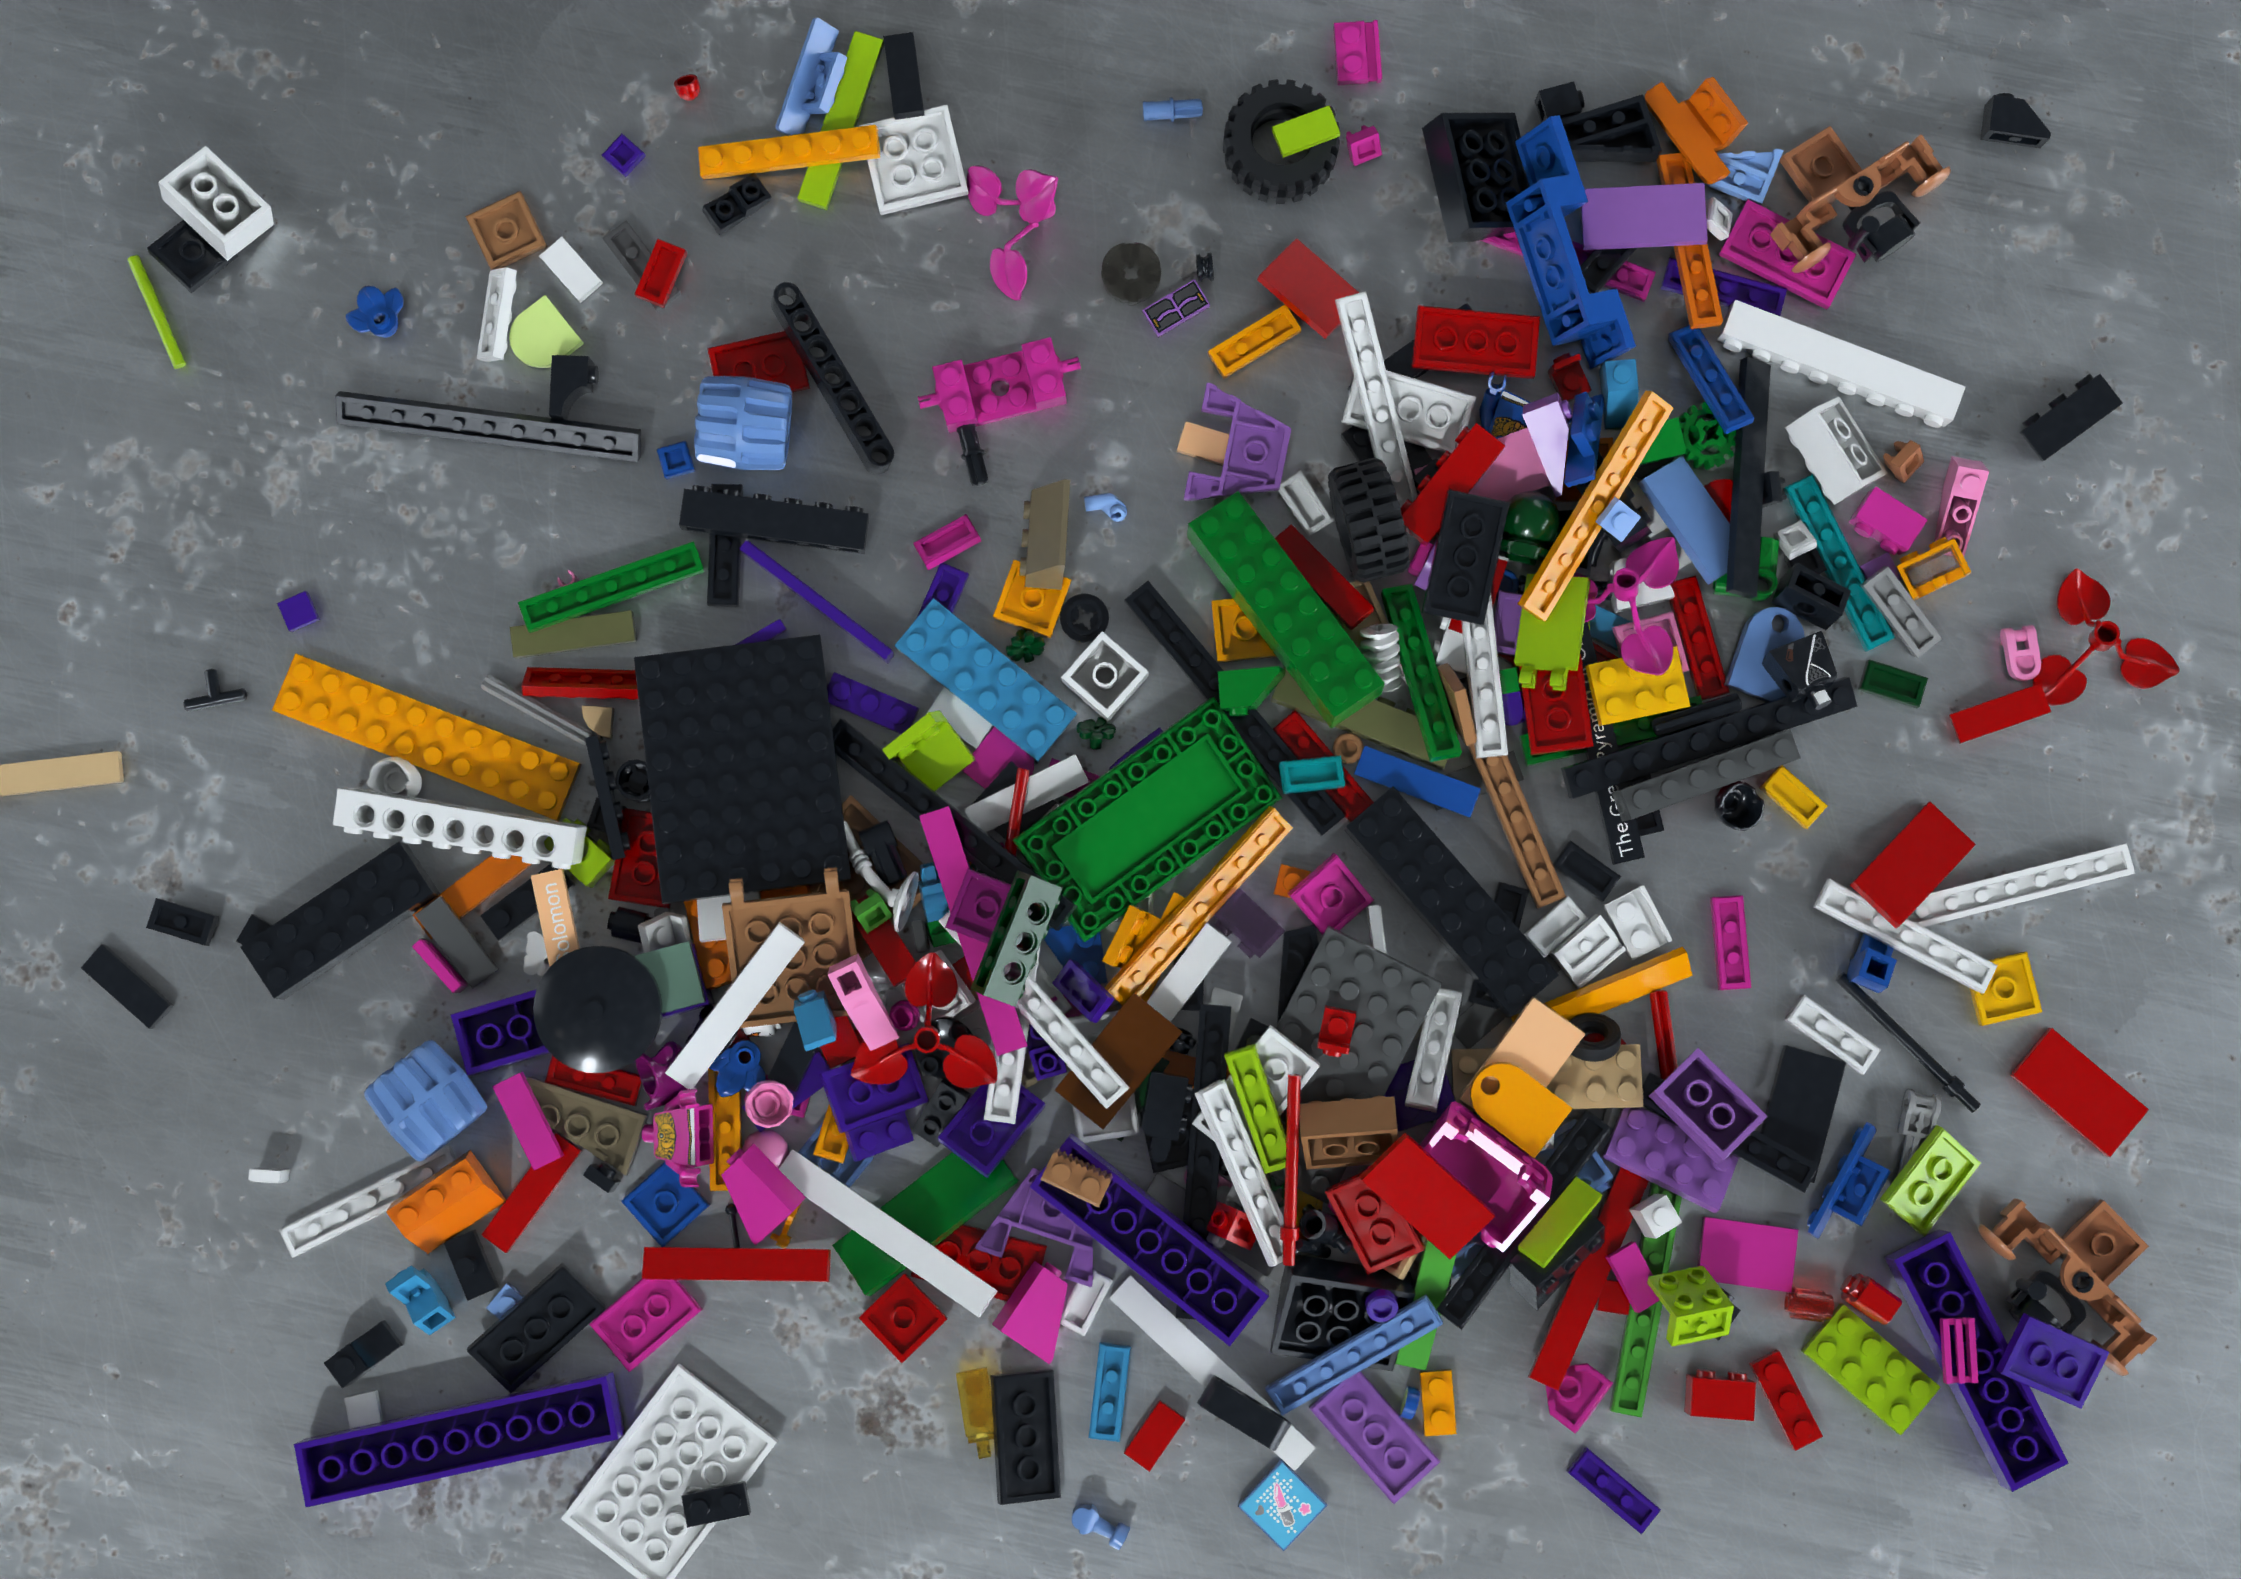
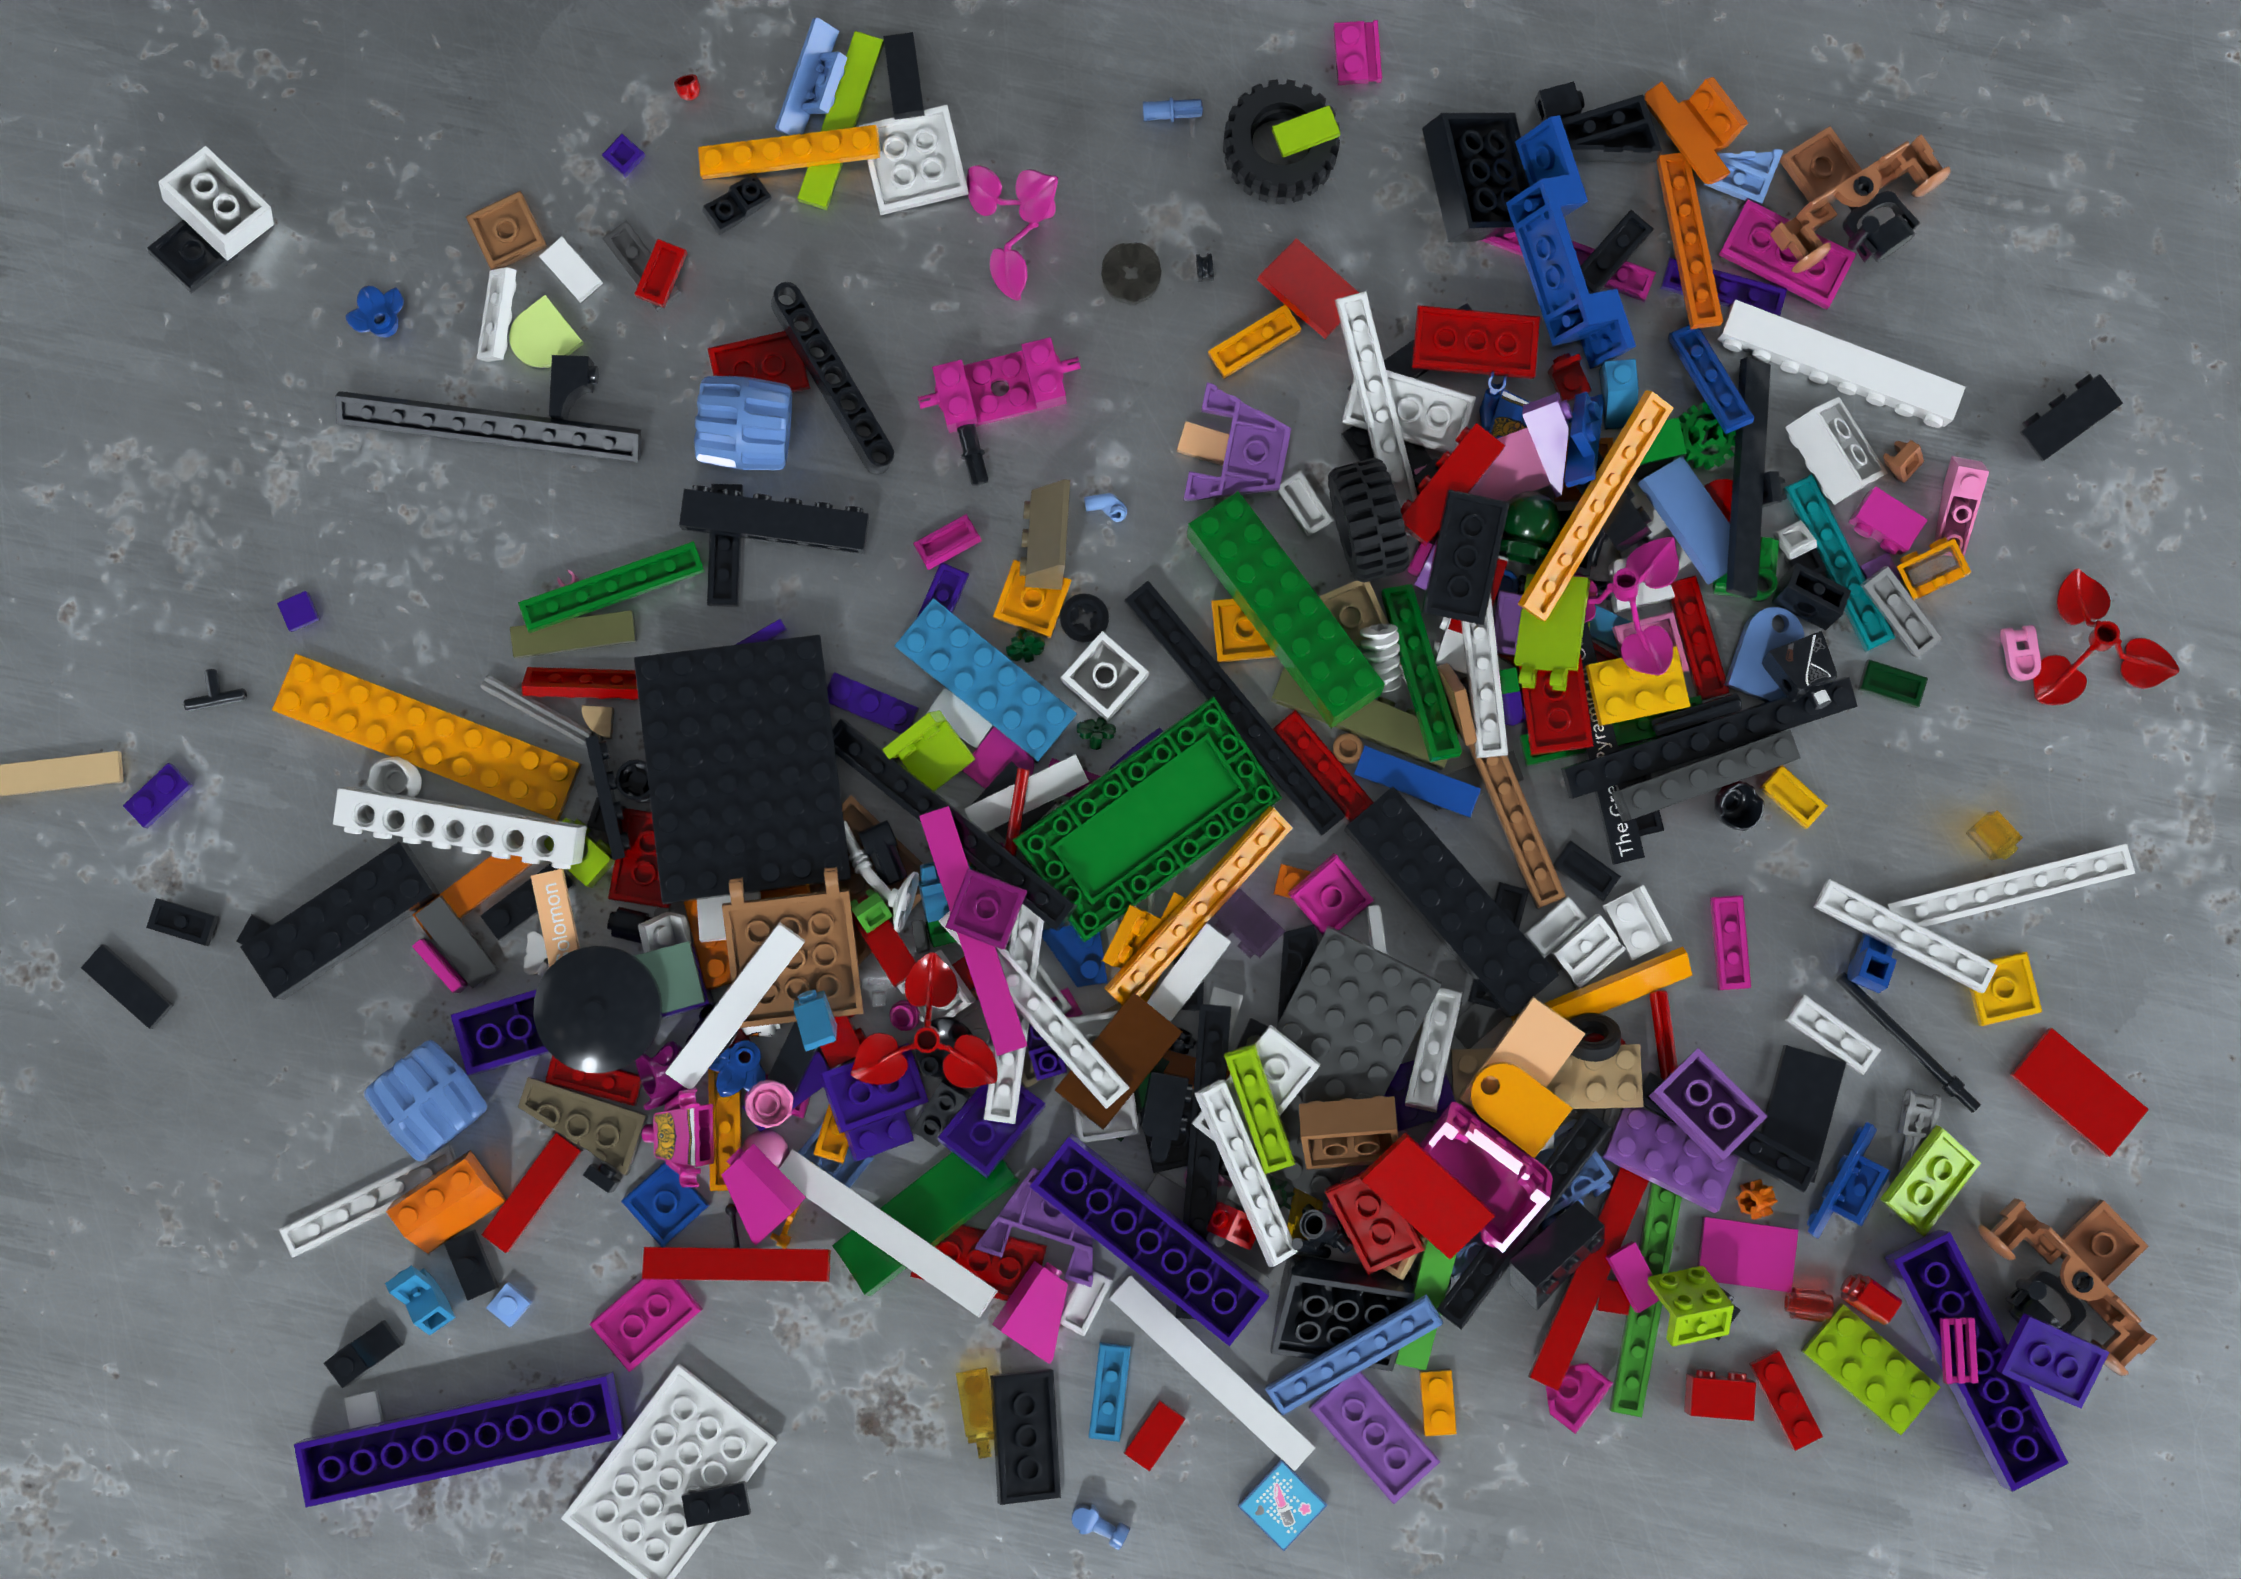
lime bar [127,255,186,369] -> none
white tile [248,1168,290,1183] -> none
black tile [467,1263,606,1394] -> none
dark pink tile [492,1071,564,1170] -> none
blue tile [657,440,696,480] -> none
dark purple tile [739,540,894,664] -> none
bright pink slope [828,954,899,1051] -> none
red plate [859,1273,948,1363] -> none
brick [970,870,1062,1007] -> none
medium nougat brick [1040,1148,1113,1208] -> none
dark purple tile [1052,959,1115,1023] -> none
tile [1142,279,1210,338] -> none
black beam [1197,1375,1292,1451] -> none
green slope [1218,666,1285,716] -> none
red tile [1275,524,1374,630] -> none
teal tile [1279,756,1346,794] -> none
red bar [1280,1074,1301,1266] -> none
red bracket [1317,1005,1357,1057] -> none
dark pink tile [1346,125,1382,166] -> none
dark purple tile [1365,1289,1398,1322] -> none
blue tile [1399,1386,1420,1420] -> none
lime tile [1518,1176,1602,1268] -> none
dark purple tile [1567,1447,1661,1535] -> none
medium lavender tile [1581,183,1708,250] -> none
light blue plate [1595,497,1641,542] -> none
white brick [1629,1194,1682,1239] -> none
white tile [1705,197,1733,241] -> none
red tile [1850,802,1976,929] -> none
red tile [1949,683,2051,744] -> none
black slope [1980,93,2051,148] -> none
none -> dark purple plate [123,763,193,829]
none -> orange gear [1736,1179,1778,1220]
none -> clear yellow brick [1966,810,2023,860]

